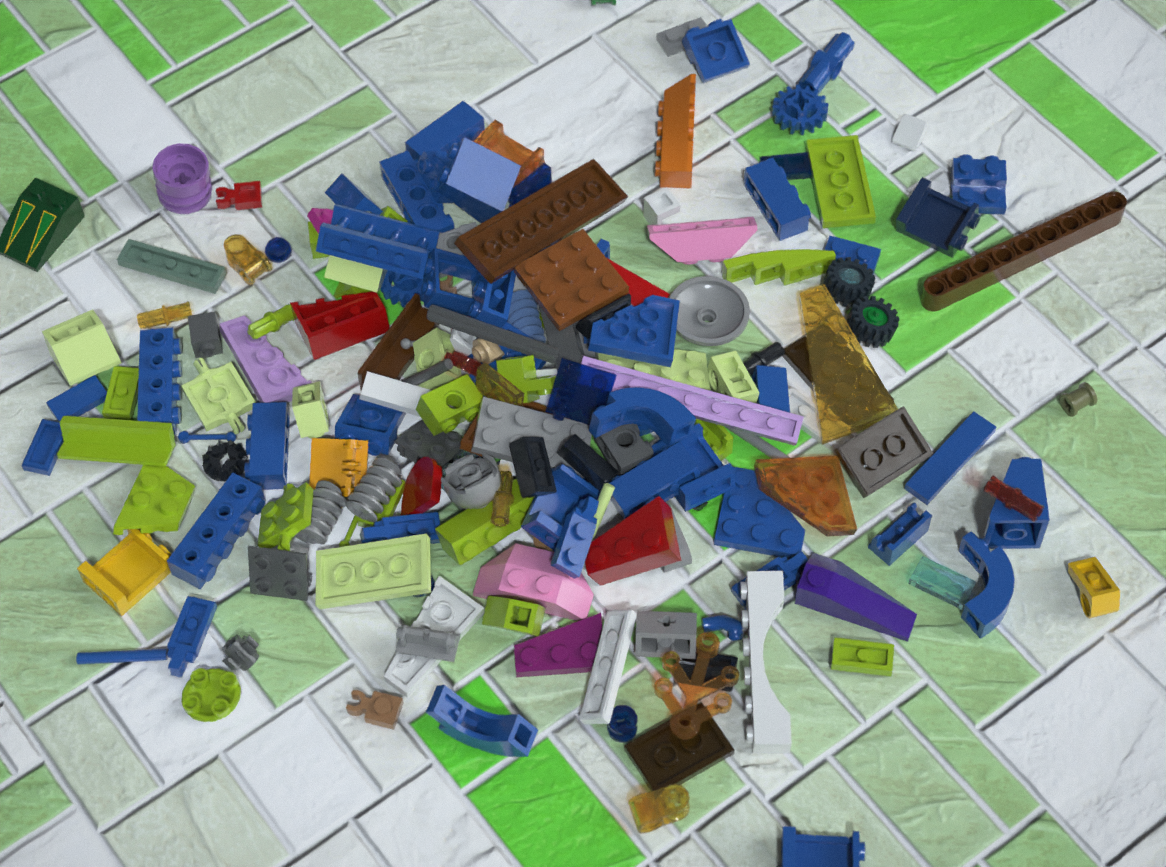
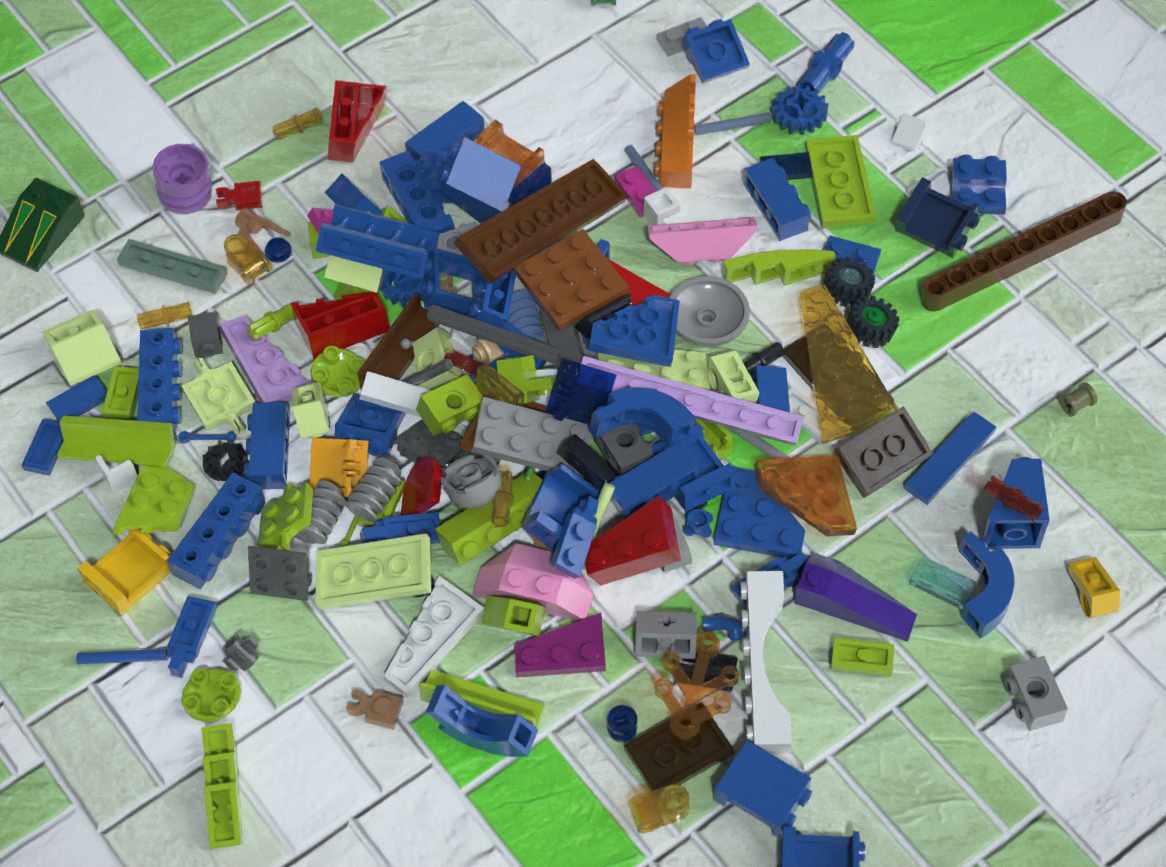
light grey hinge [395,625,461,662] -> none
black slope [509,437,557,498] -> none
white tile [579,609,637,724] -> none
blue hinge [868,503,932,566] -> none
none -> white panel [95,454,137,494]
none -> lime slope [201,723,242,849]
none -> nougat plant [235,208,291,268]
none -> clear yellow axle [272,107,323,140]
none -> lime dish [310,346,364,398]
none -> red wedge [327,80,387,163]
none -> lime panel [419,669,545,728]
none -> dark pink plate [614,166,656,218]
none -> sand blue bar [624,145,663,192]
none -> blue plate [683,509,713,538]
none -> sand blue bar [694,112,771,135]
none -> blue panel [714,740,813,838]
none -> light grey brick [1004,656,1068,731]

